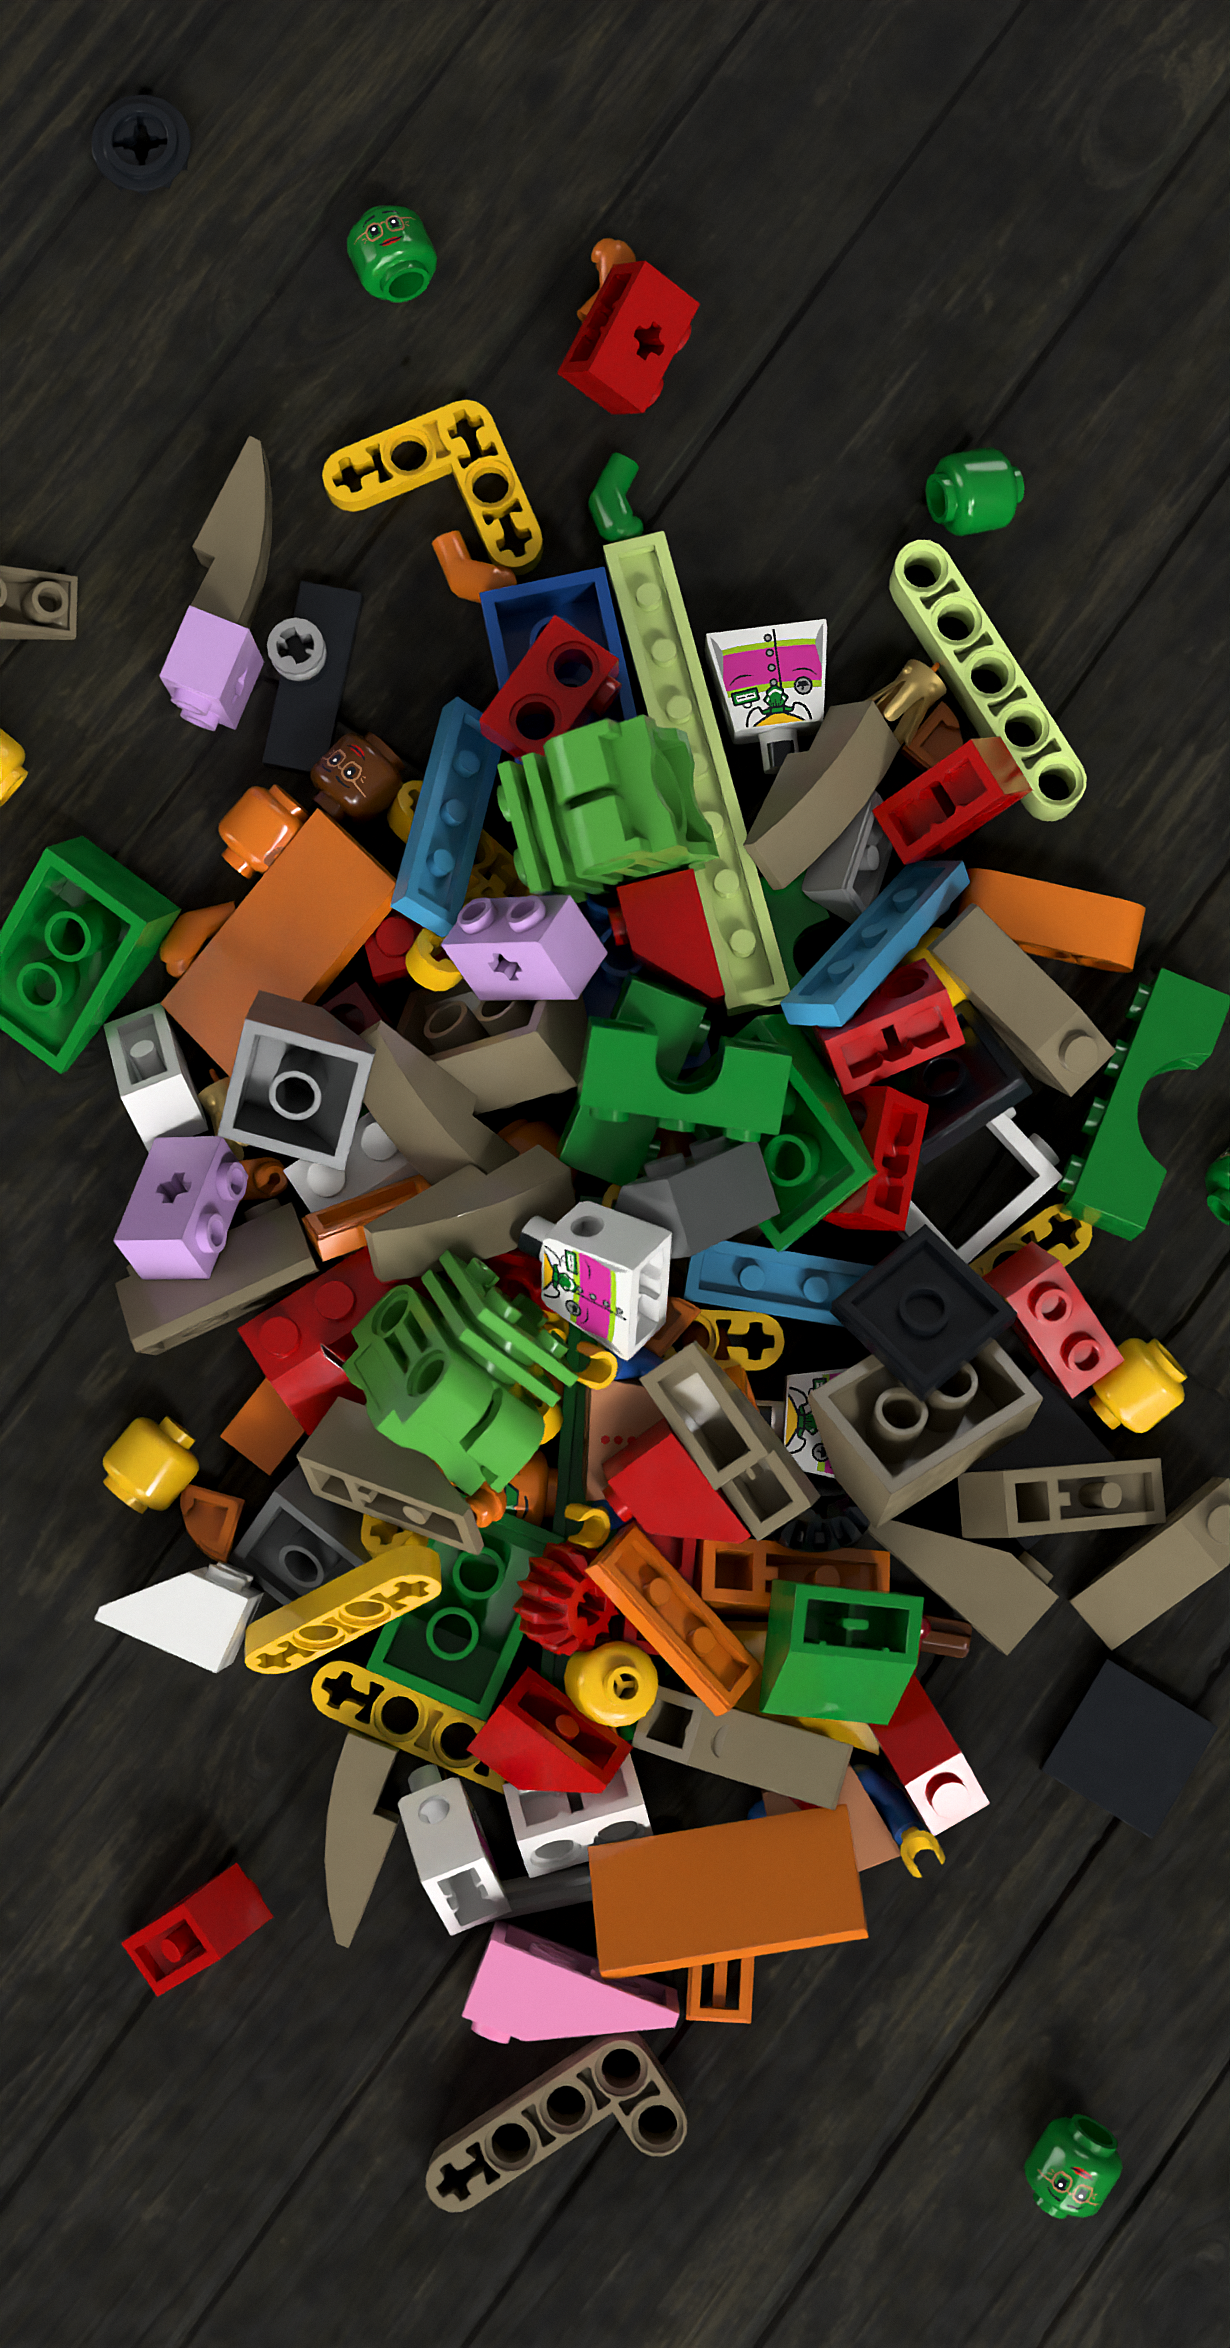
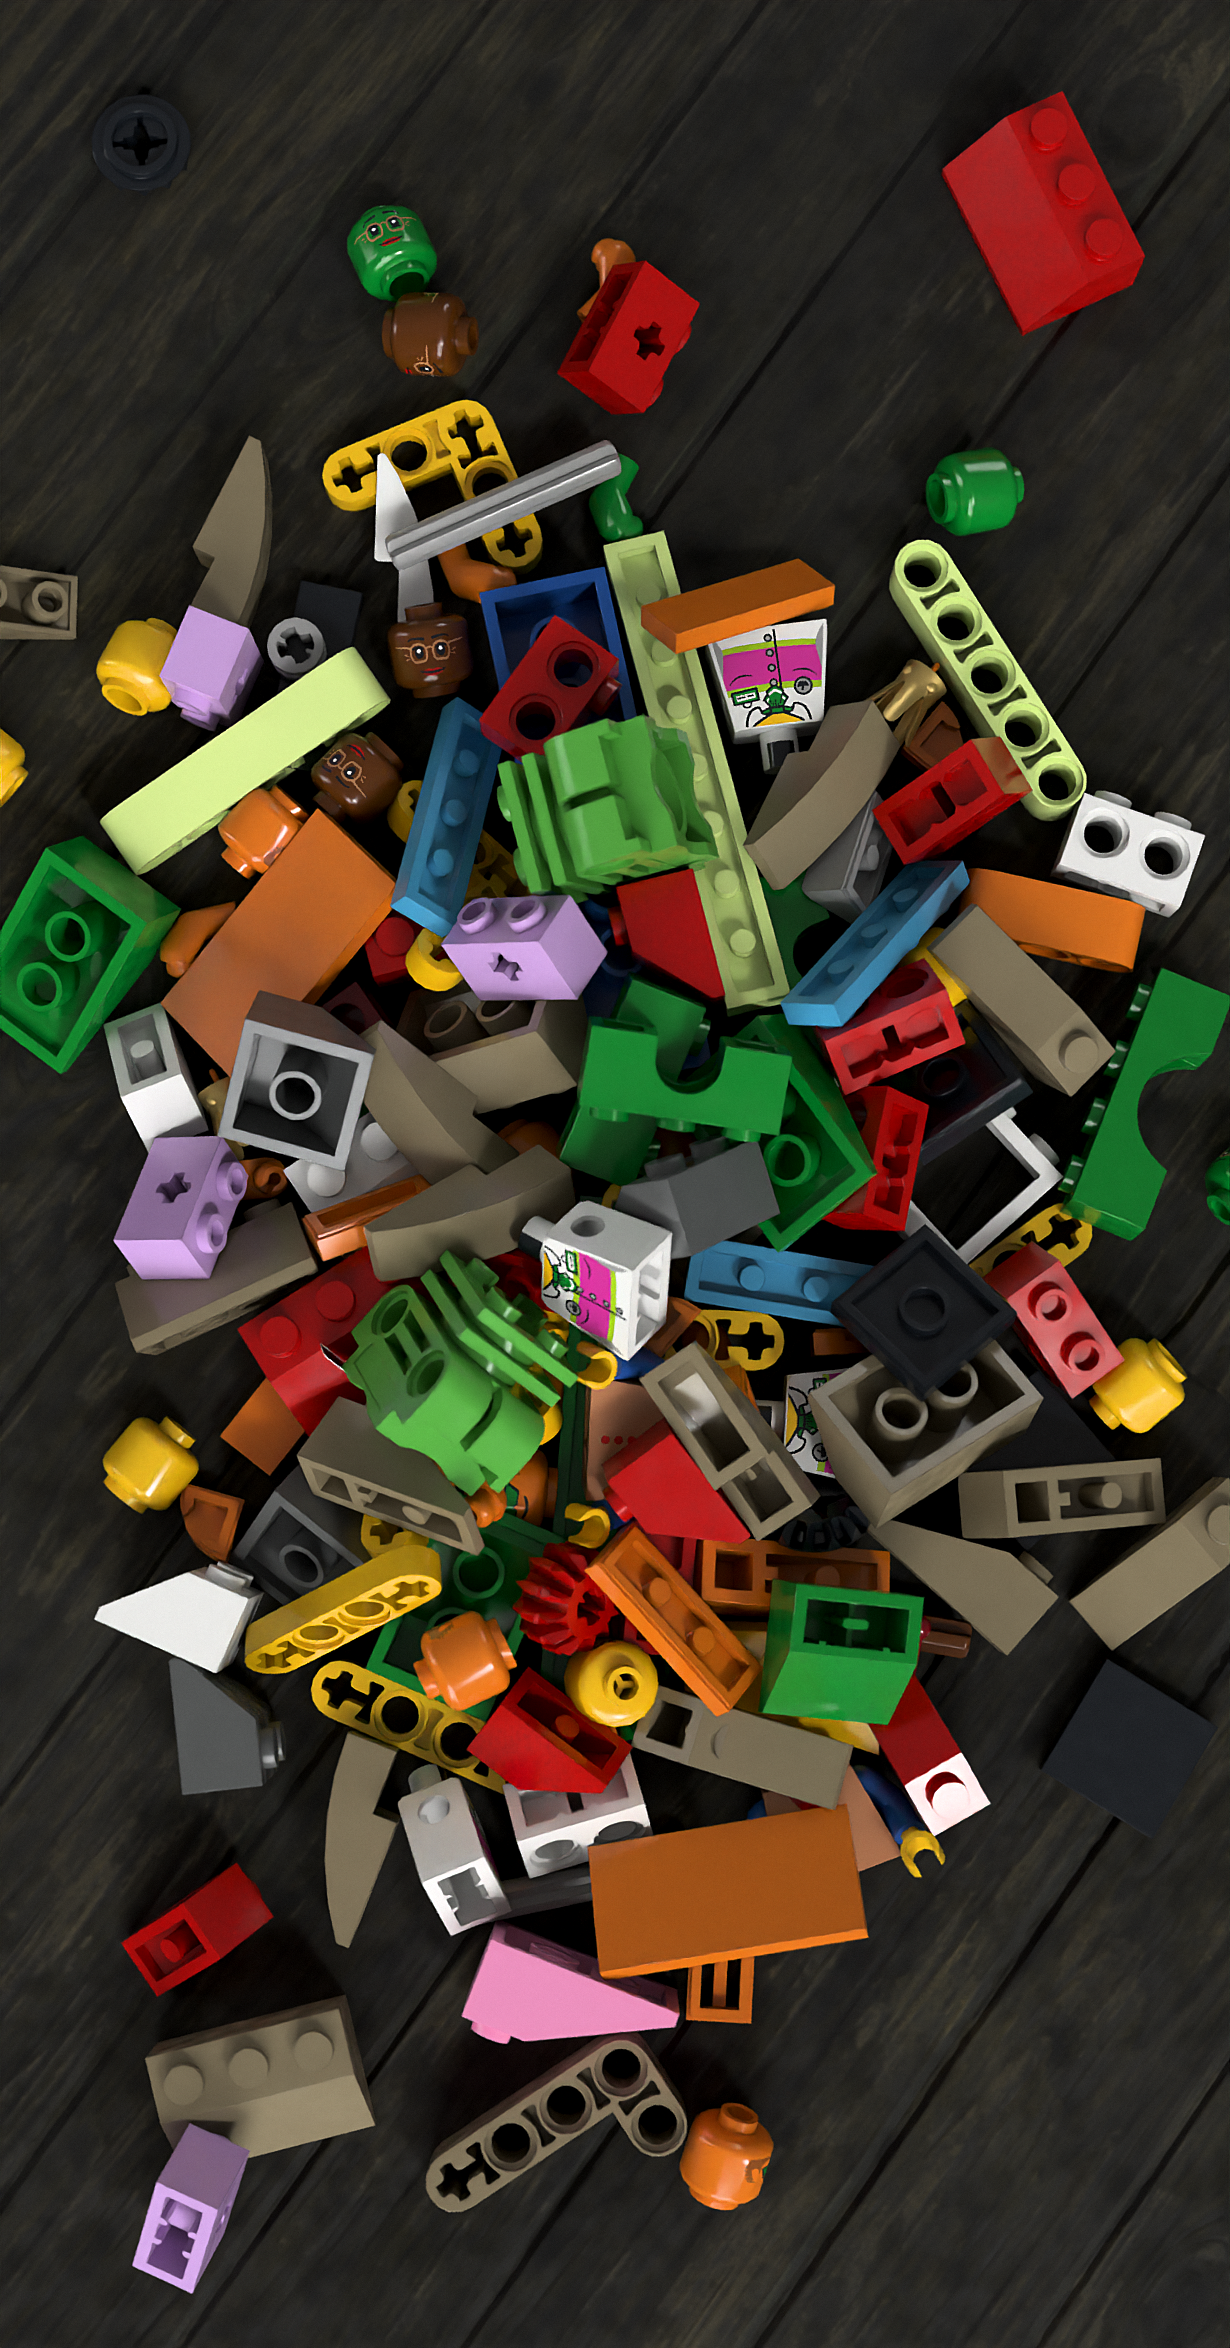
green head [1024,2114,1123,2219] -> none
none -> yellow head [96,618,178,716]
none -> yellowish green beam [100,647,390,876]
none -> lavender brick [132,2124,250,2293]
none -> dark tan slope [145,1994,376,2158]
none -> dark grey slope [169,1656,286,1795]
none -> white sticker [374,453,434,622]
none -> reddish brown head [382,292,479,377]
none -> light grey axle [385,440,621,570]
none -> reddish brown head [387,602,474,698]
none -> orange head [413,1611,517,1711]
none -> orange tile [641,558,835,654]
none -> orange head [679,2103,774,2210]
none -> orange tile [809,1328,871,1357]
none -> red slope [941,91,1145,336]
none -> white brick [1050,791,1205,918]

